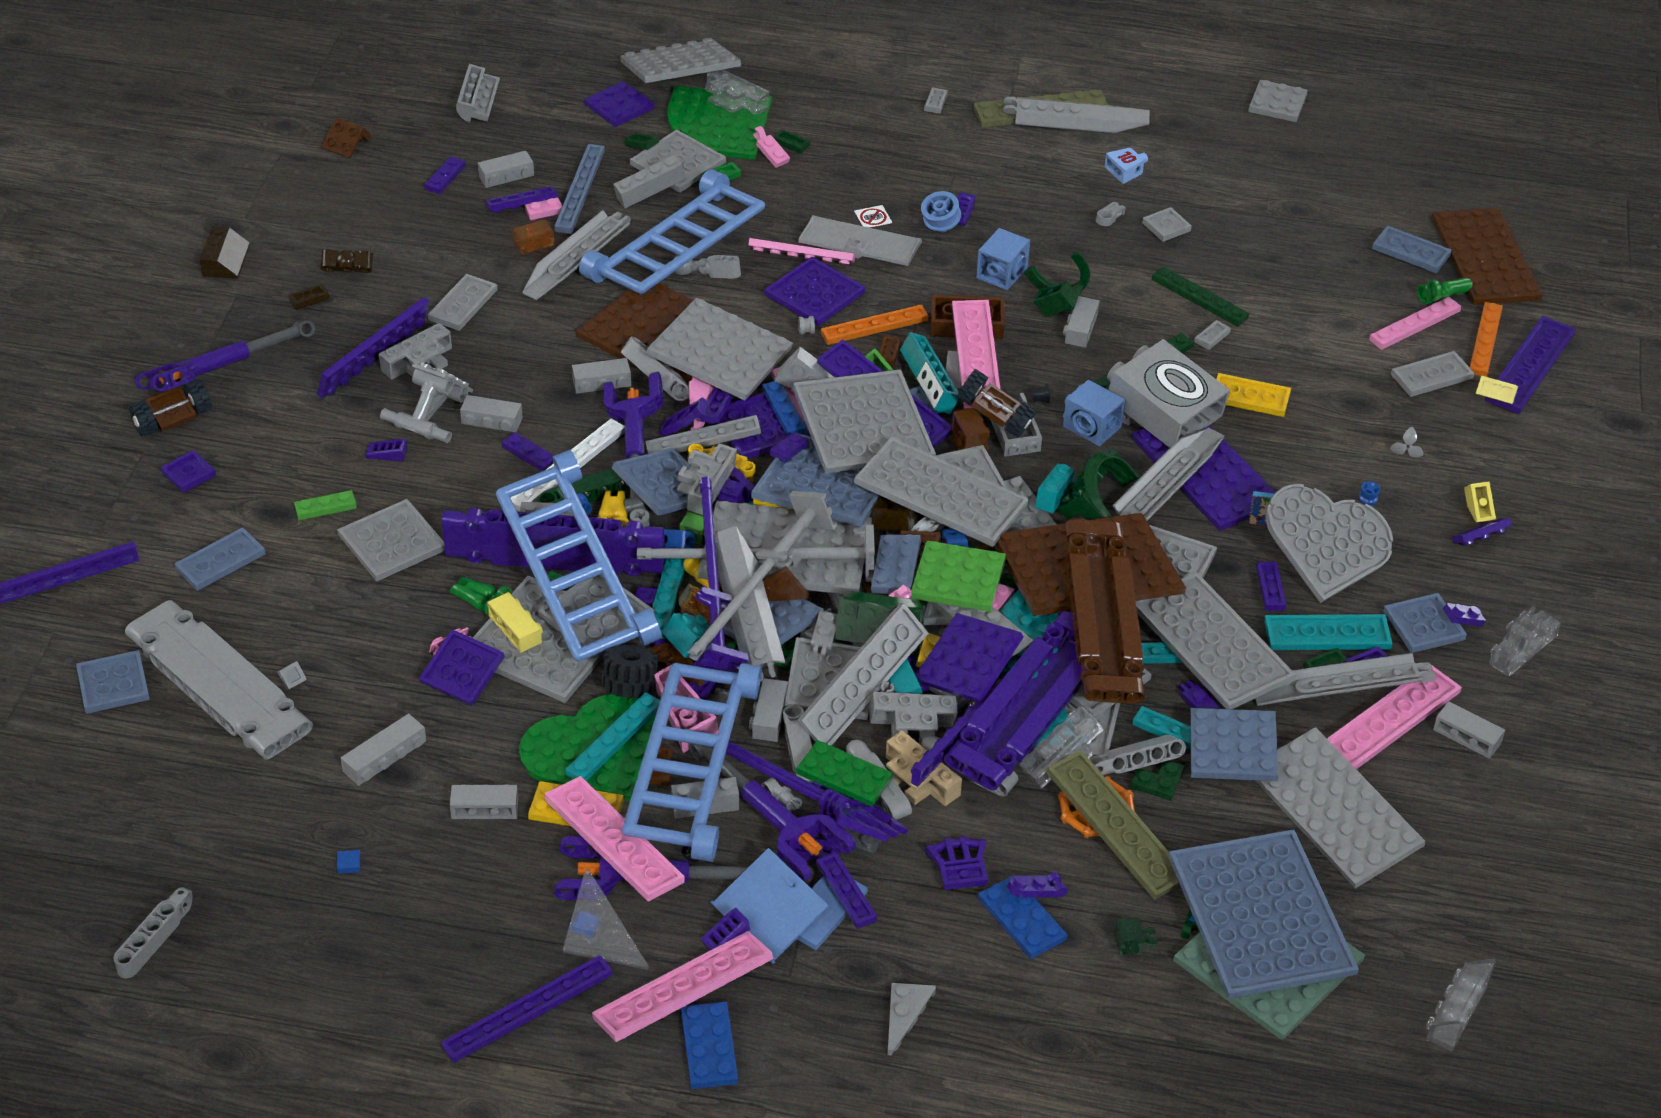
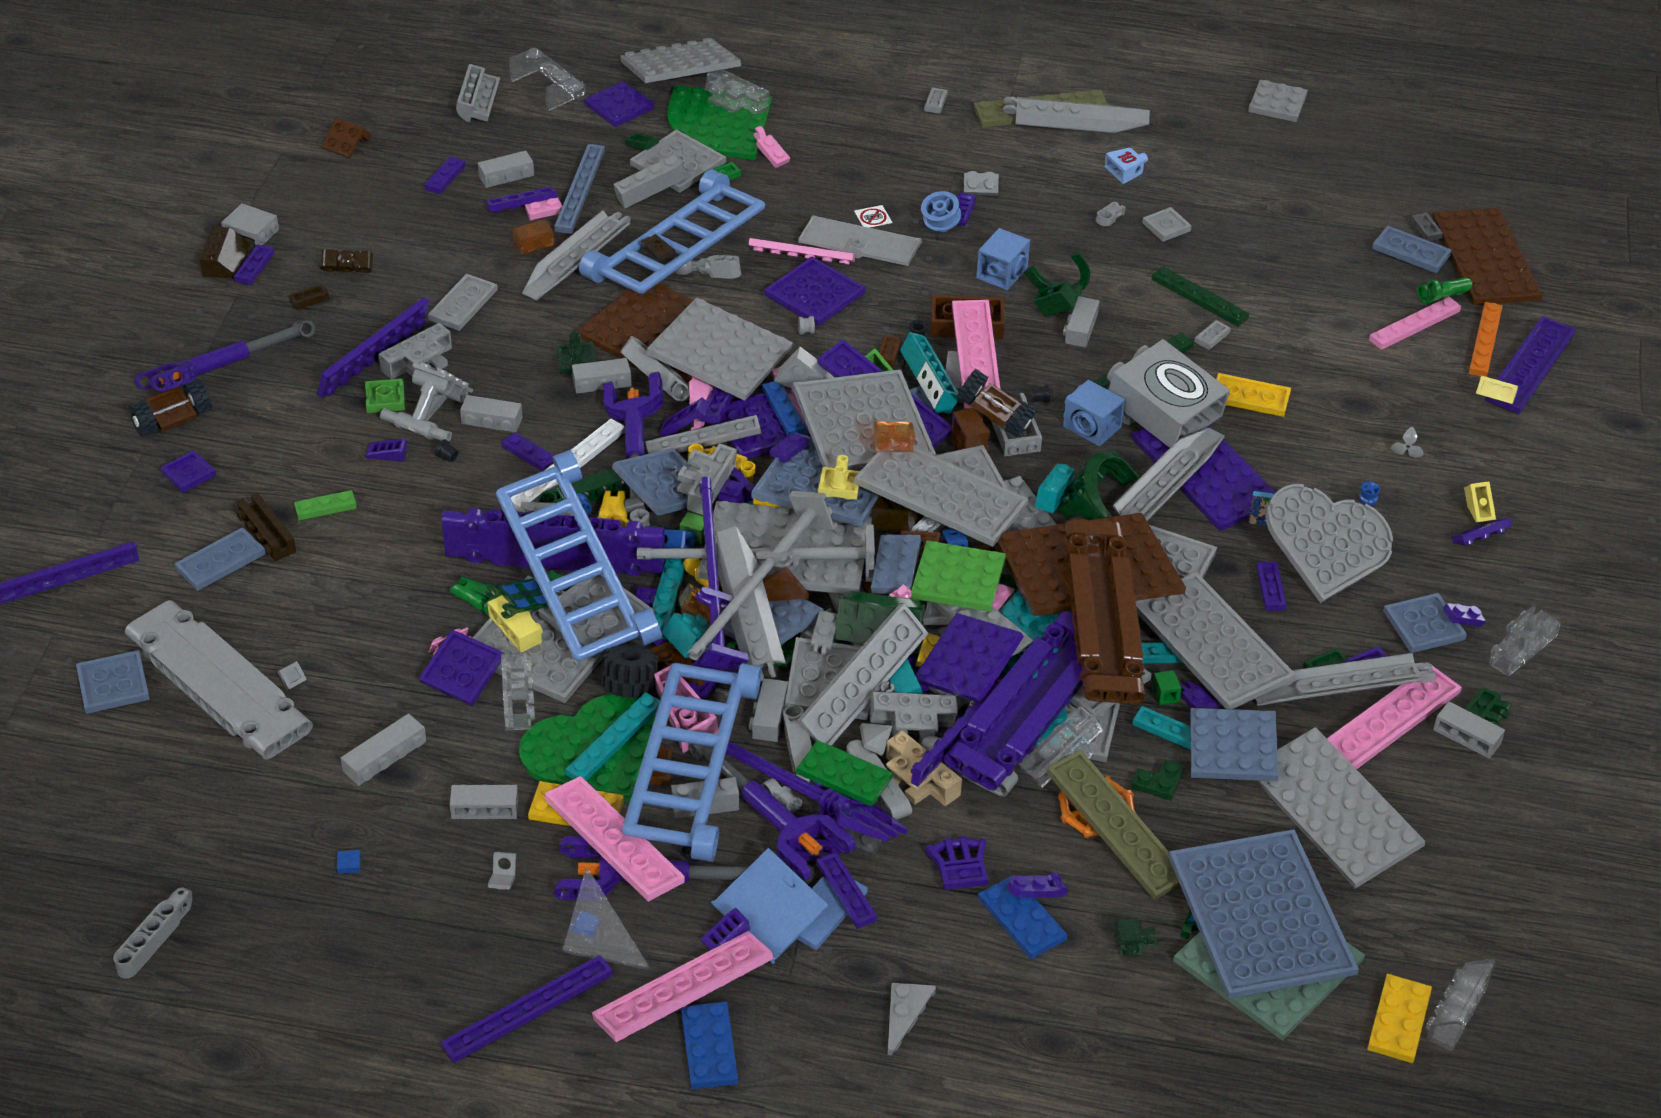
light grey plate [337,499,445,582] -> none
dark green tile [773,129,810,154] -> none
orange plate [821,305,929,345] -> none
light grey piece [1089,735,1186,775] -> none
teal plate [1264,614,1392,650] -> none
light grey plate [1391,351,1474,397] -> none
none -> light grey panel [221,204,279,246]
none -> dark purple plate [234,244,275,285]
none -> dark brown brick [236,492,296,561]
none -> bright green brick [365,379,405,413]
none -> black piece [435,439,459,462]
none -> dark green flag [485,578,549,619]
none -> light grey bracket [488,852,516,890]
none -> clear piece [501,652,535,731]
none -> clear windscreen [509,48,586,111]
none -> clear green plate [556,331,596,375]
none -> dark brown plate [641,234,676,261]
none -> light yellow plate [818,455,860,500]
none -> light grey slope [860,723,892,756]
none -> clear orange brick [872,422,916,452]
none -> black piece [909,320,928,336]
none -> light grey bracket [963,171,999,196]
none -> green brick [1152,670,1181,705]
none -> yellow plate [1367,974,1432,1063]
none -> flat silver plate [1411,213,1443,241]
none -> dark green plate [1465,687,1512,727]

